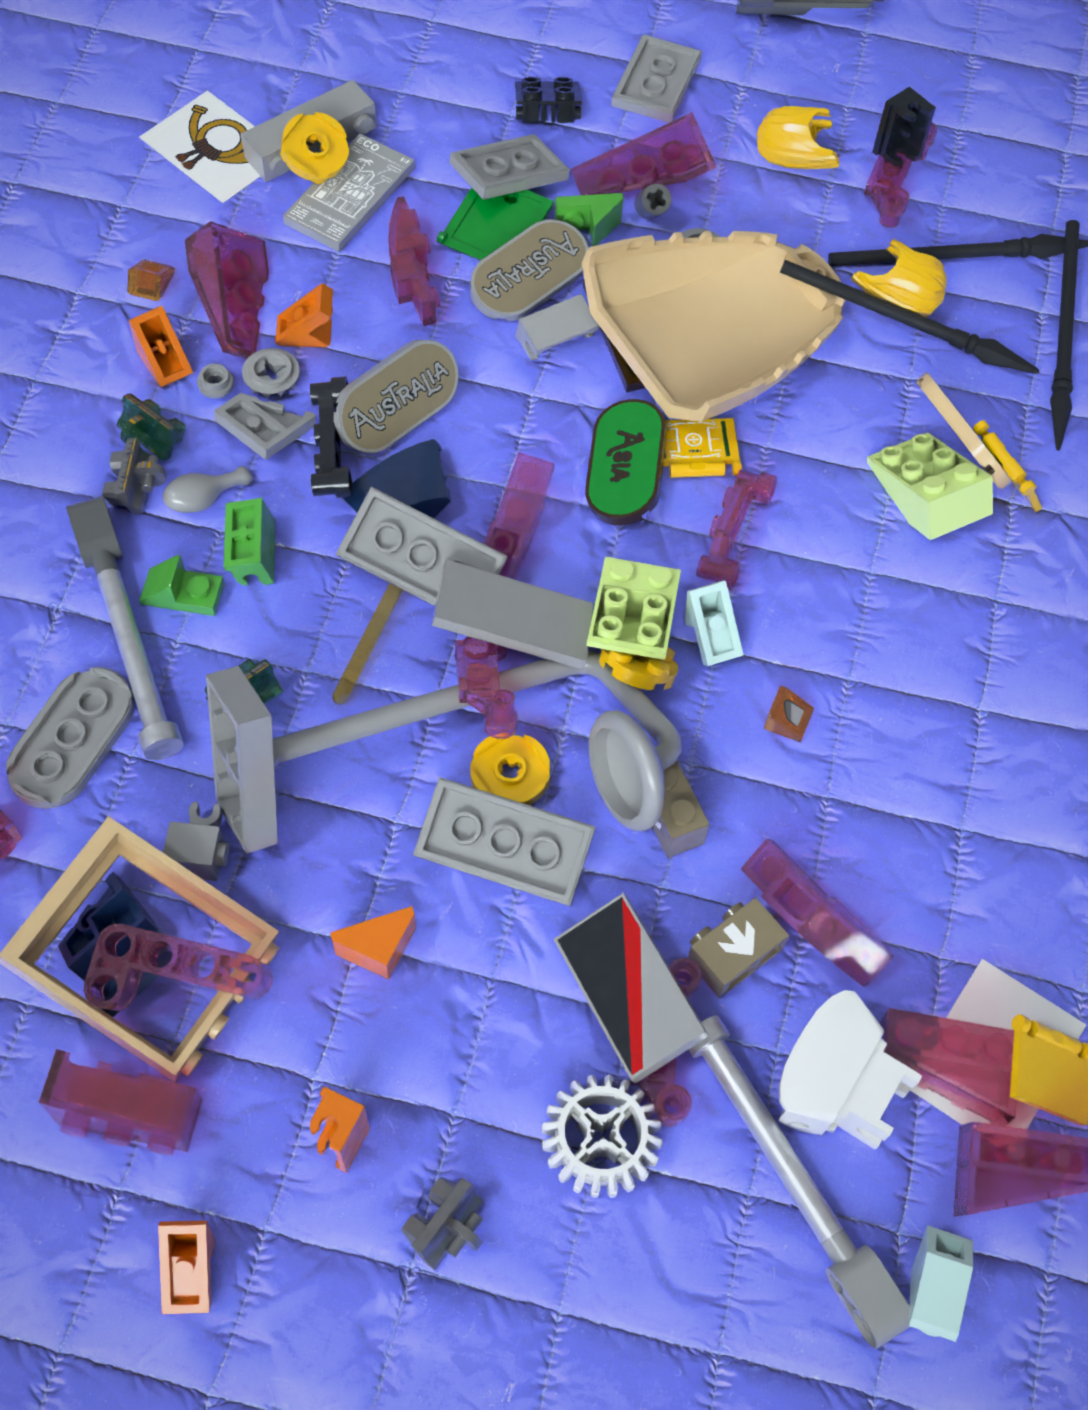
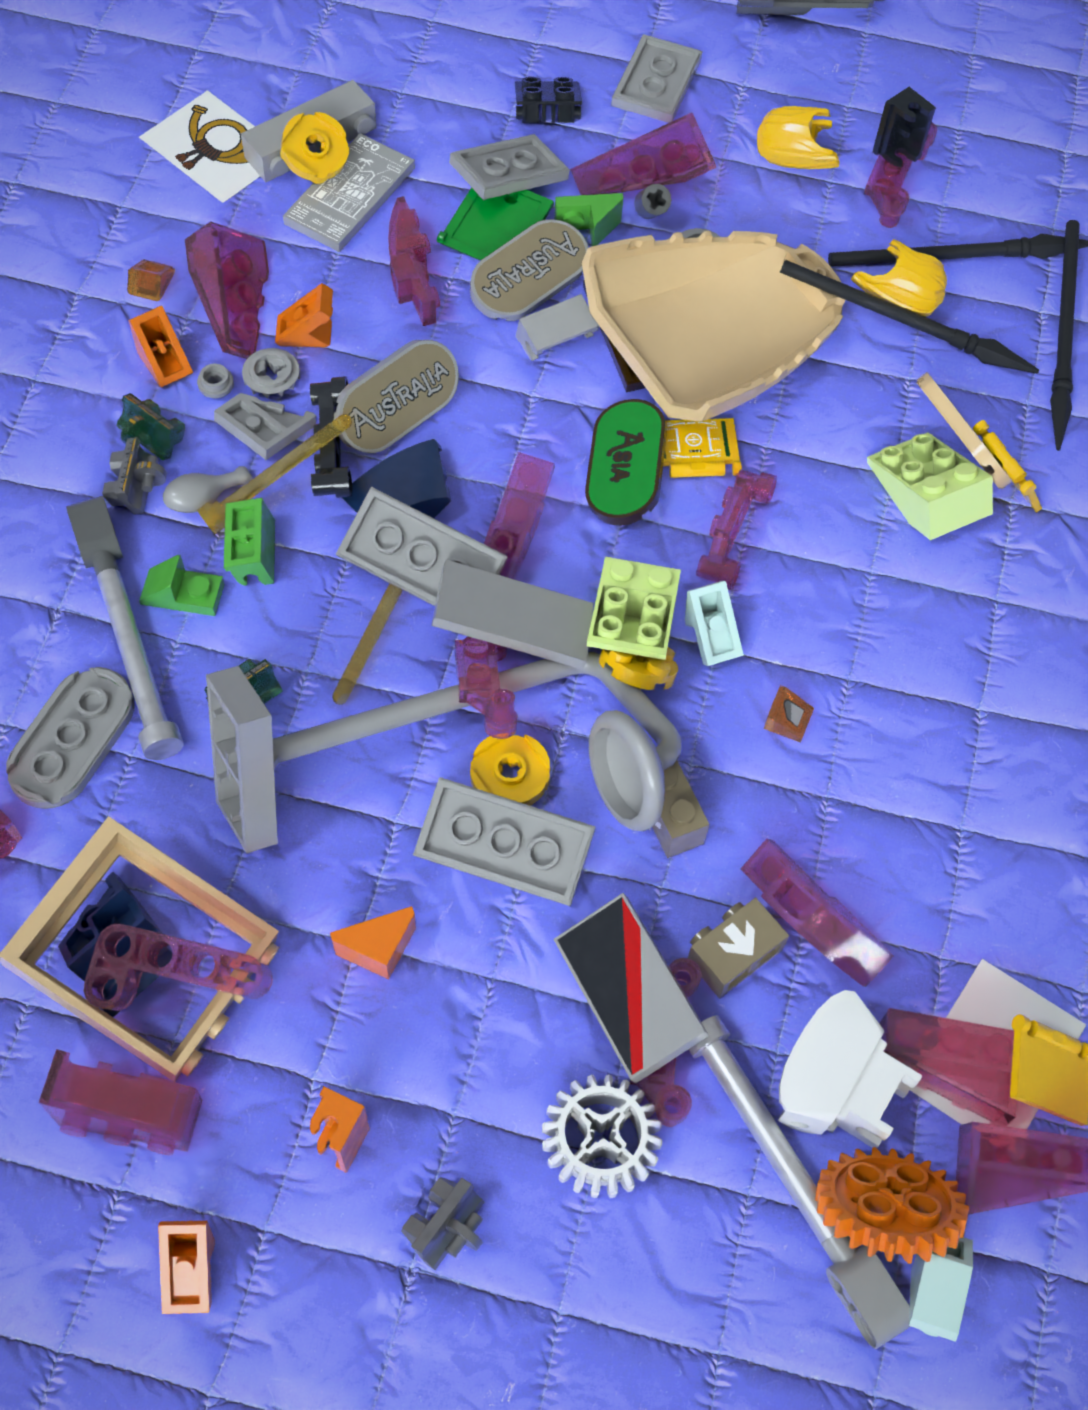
light grey brick [163,802,229,881] -> none
none -> clear yellow piece [196,414,352,534]
none -> orange gear [815,1147,969,1264]

